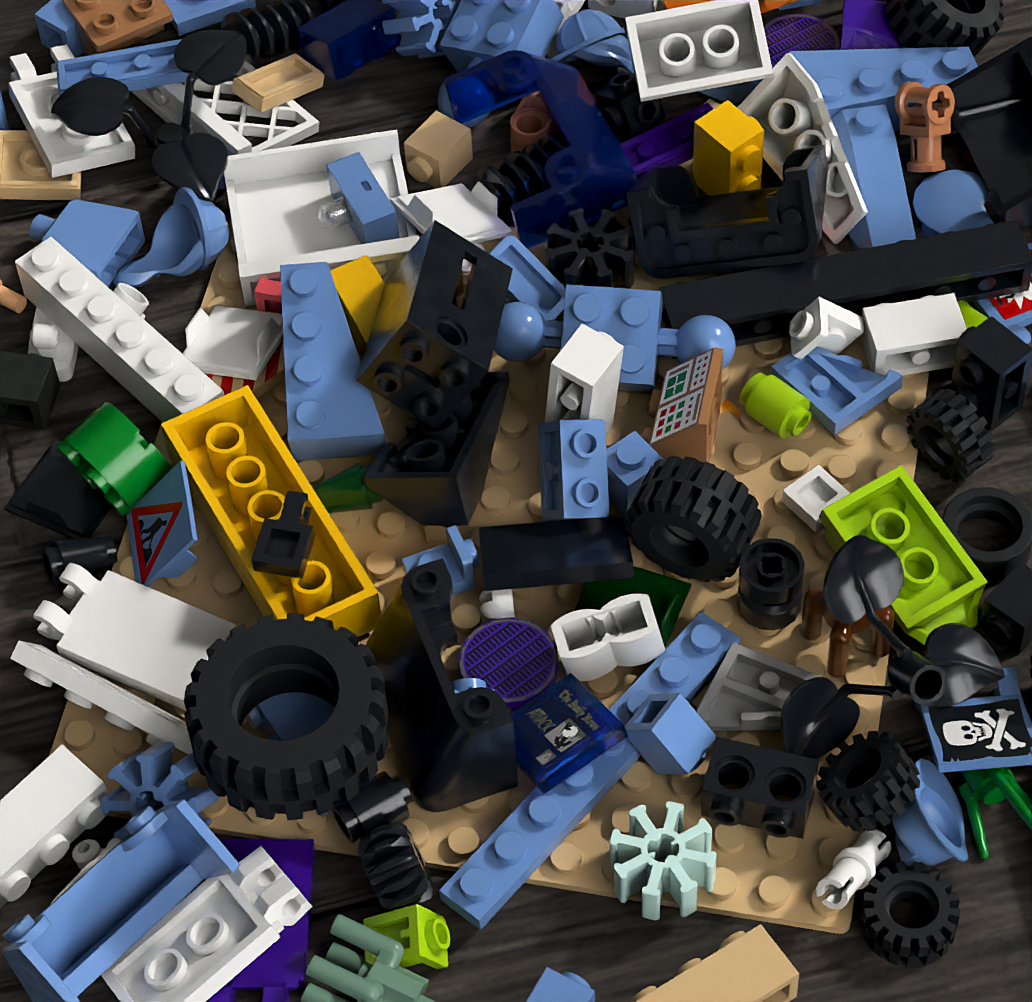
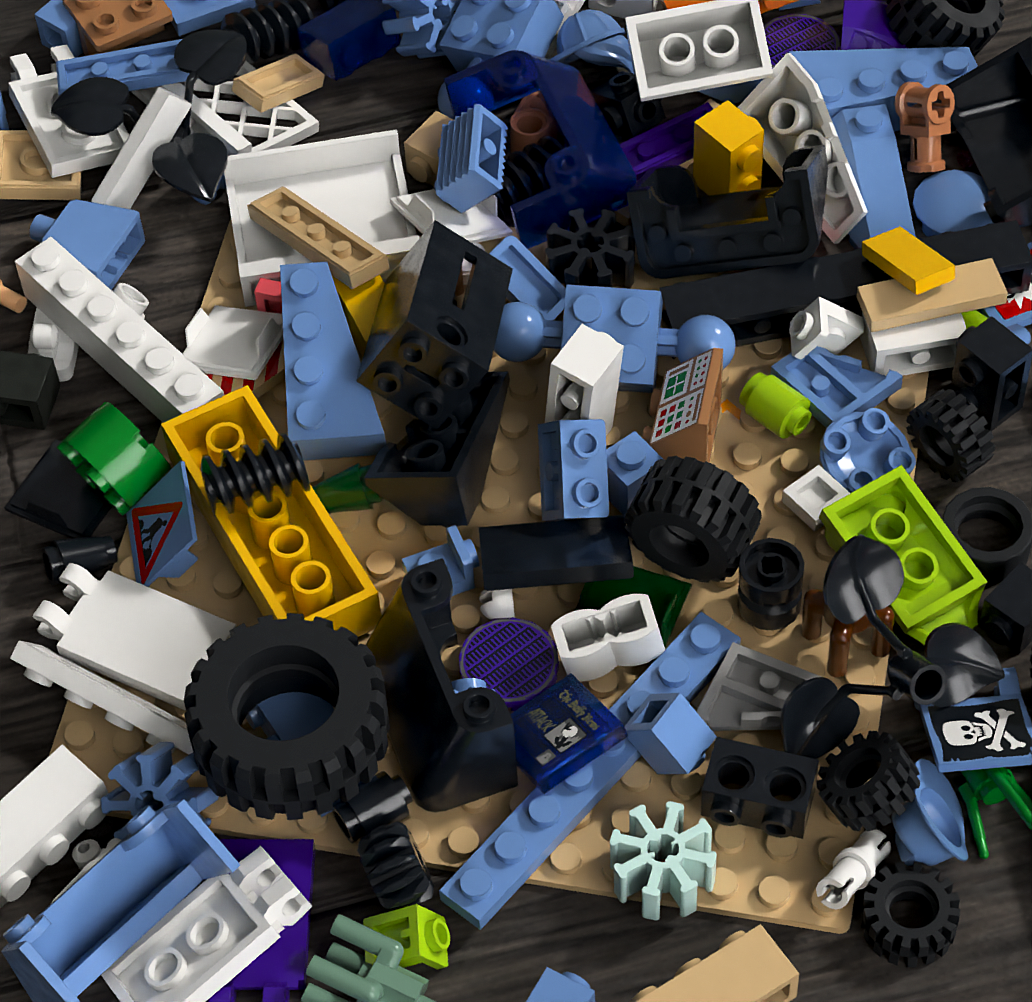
medium blue piece [113,187,229,288] -> none
black plate [251,491,315,579] -> none
medium blue piece [317,152,399,244] -> none
none -> white tile [91,87,192,209]
none -> black piece [200,433,310,517]
none -> tan tile [247,186,390,289]
none -> medium blue brick [434,104,508,213]
none -> medium blue dish [820,408,916,493]
none -> tan tile [857,258,1008,332]
none -> yellow tile [862,226,955,295]

